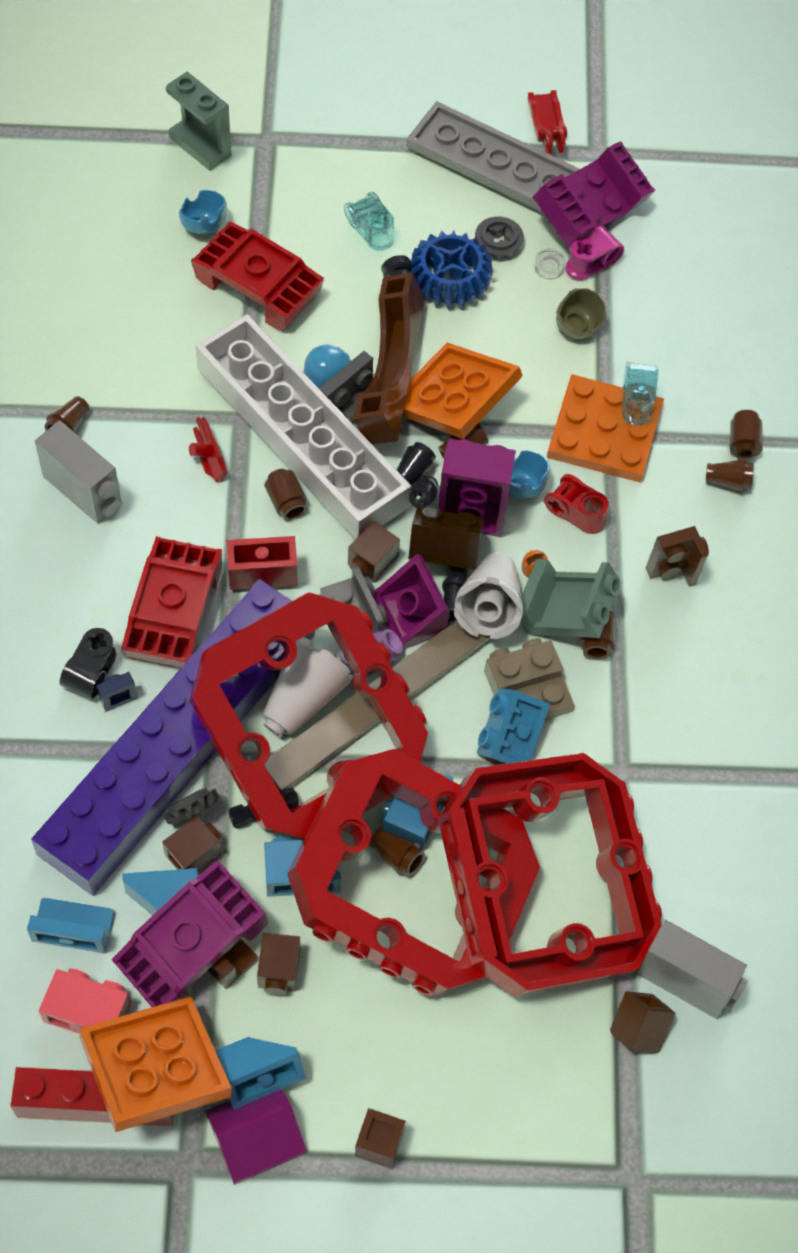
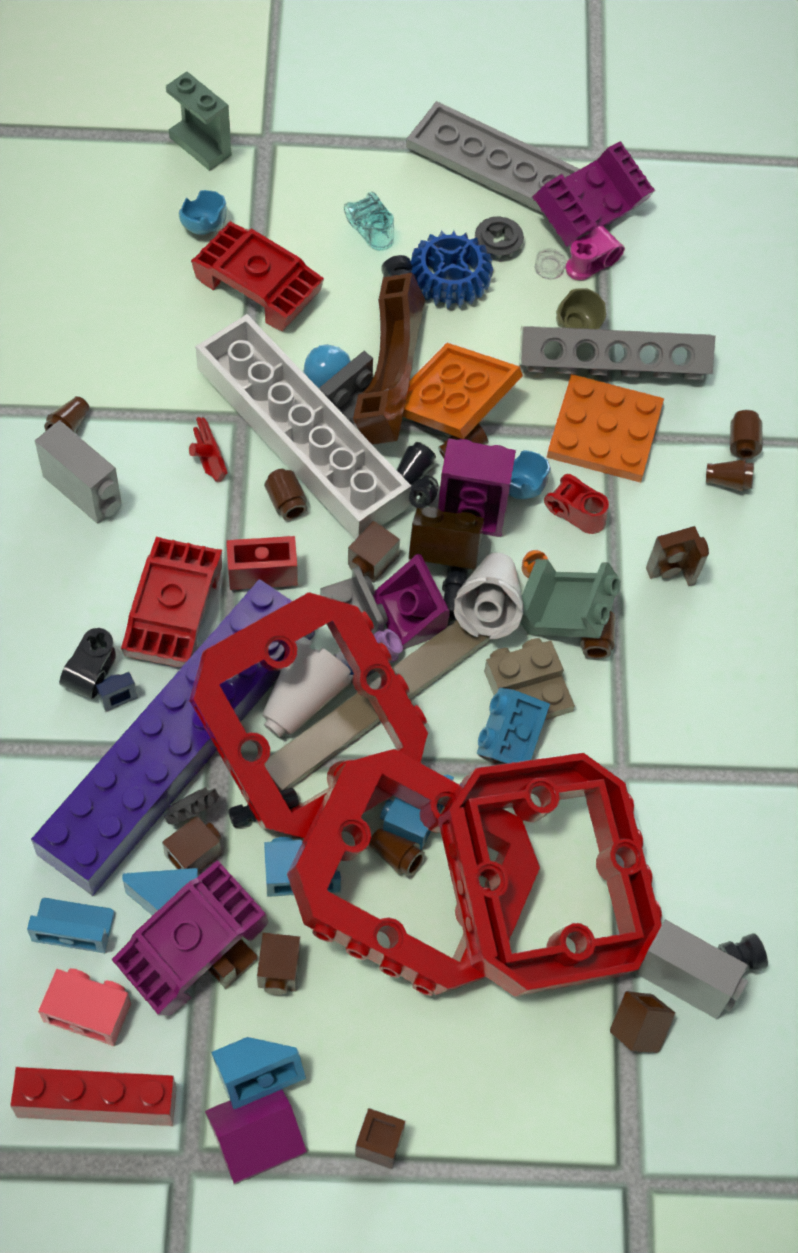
orange plate [79,996,231,1133] -> none
red arm [528,90,567,154] -> none
clear light blue piece [622,362,659,425] -> none
none -> light grey brick [519,326,716,380]
none -> black wheel [718,933,768,977]

